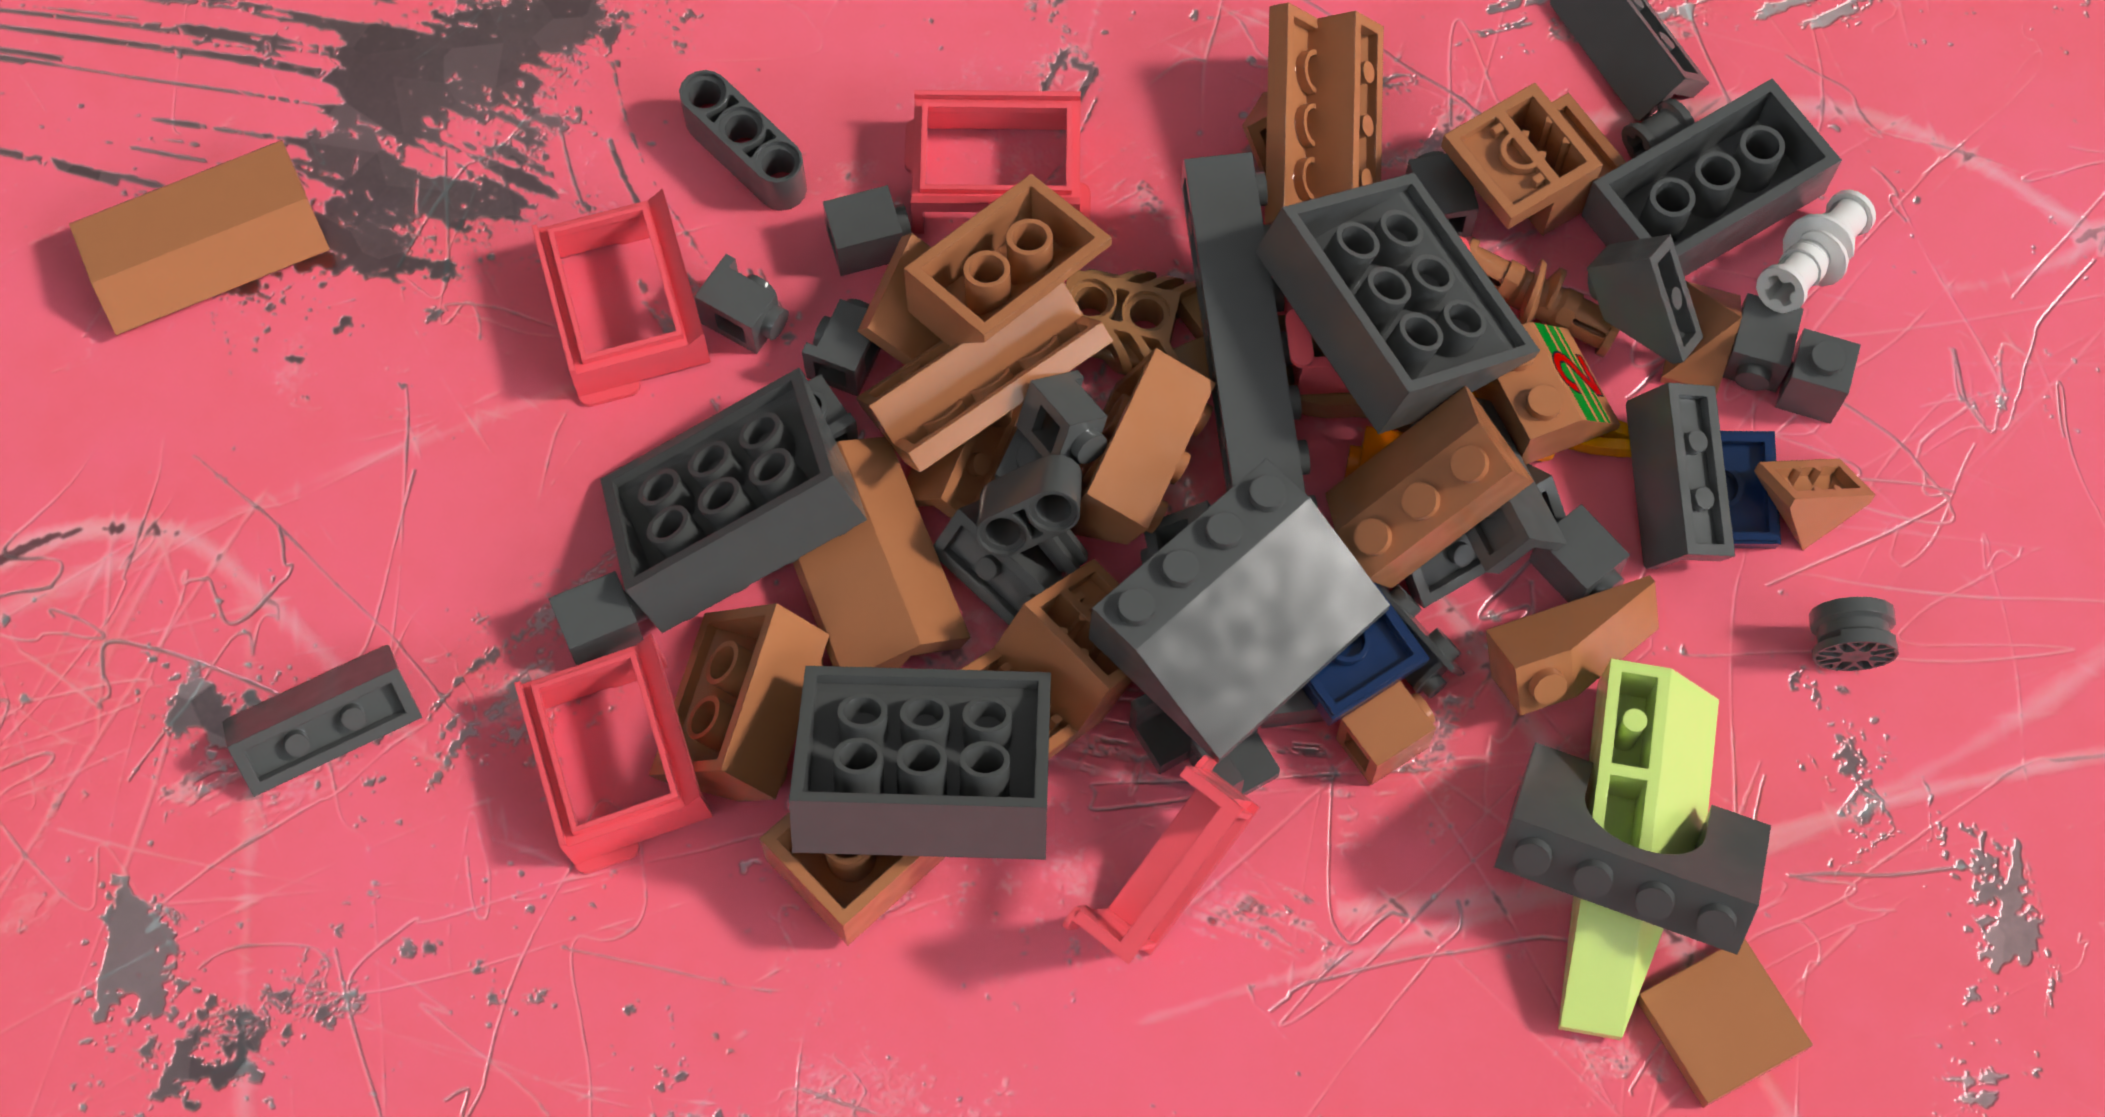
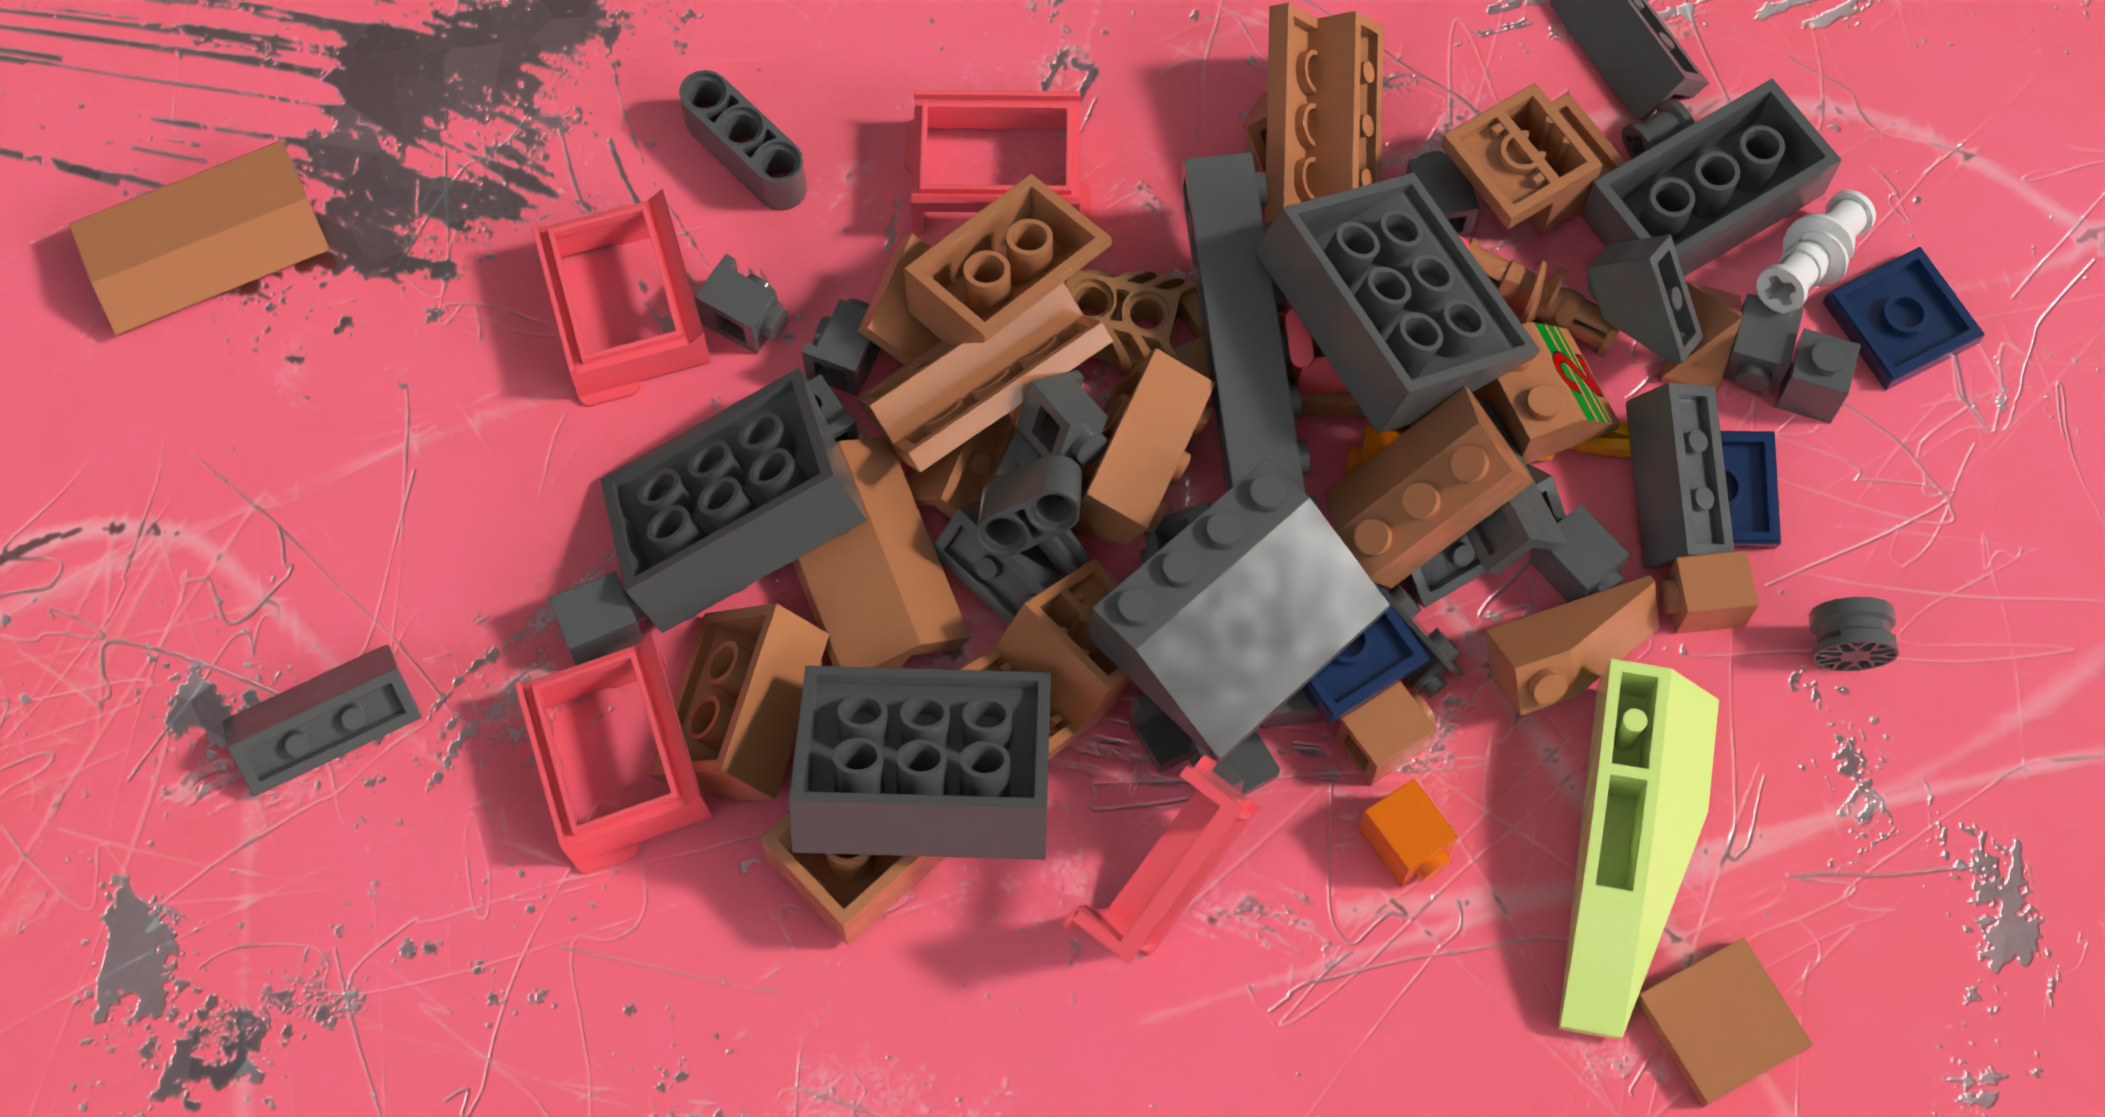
dark grey brick [823,185,912,276] -> none
dark grey arch [1494,742,1771,955] -> none
nougat slope [1754,458,1876,550] -> none
none -> orange brick [1358,778,1459,887]
none -> nougat brick [1660,551,1758,634]
none -> dark blue tile [1823,247,1985,390]

